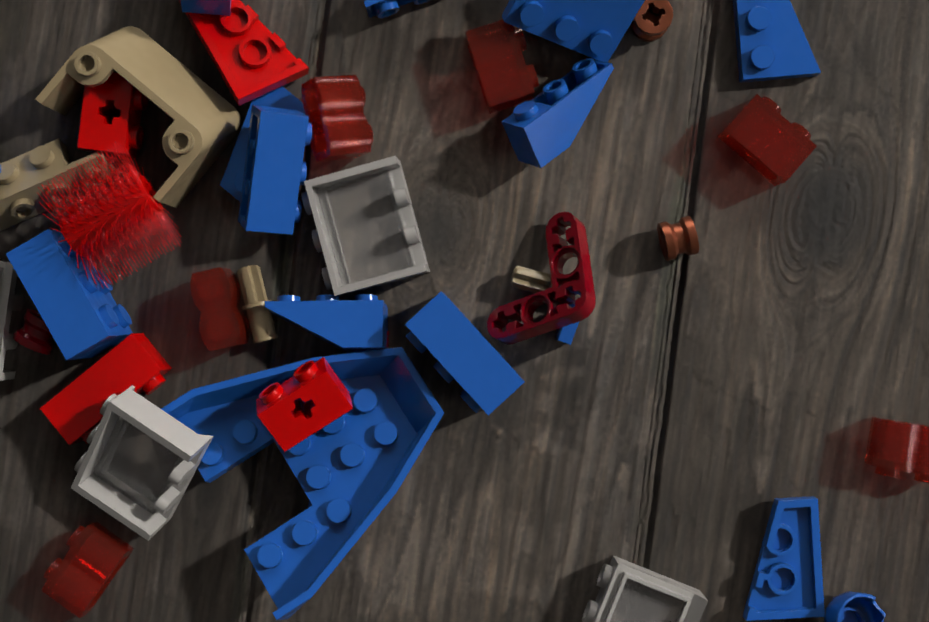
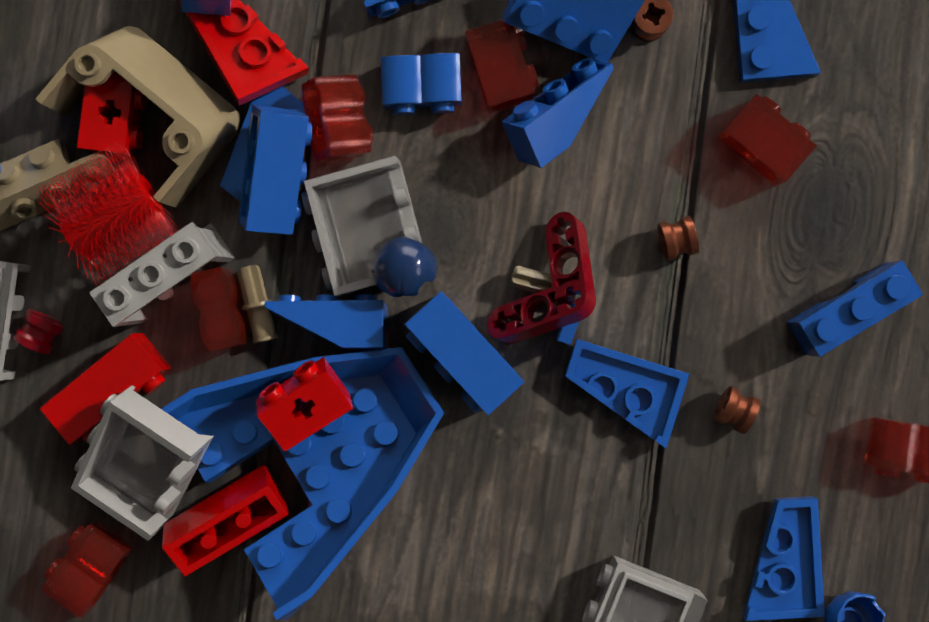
blue brick [6,229,133,361] -> none
none -> light grey window [89,222,235,327]
none -> red brick [162,464,289,576]
none -> dark blue hair [371,237,437,297]
none -> blue brick [381,53,463,116]
none -> blue wing [564,339,690,449]
none -> copper wheel [713,386,761,434]
none -> blue arch [786,260,924,357]

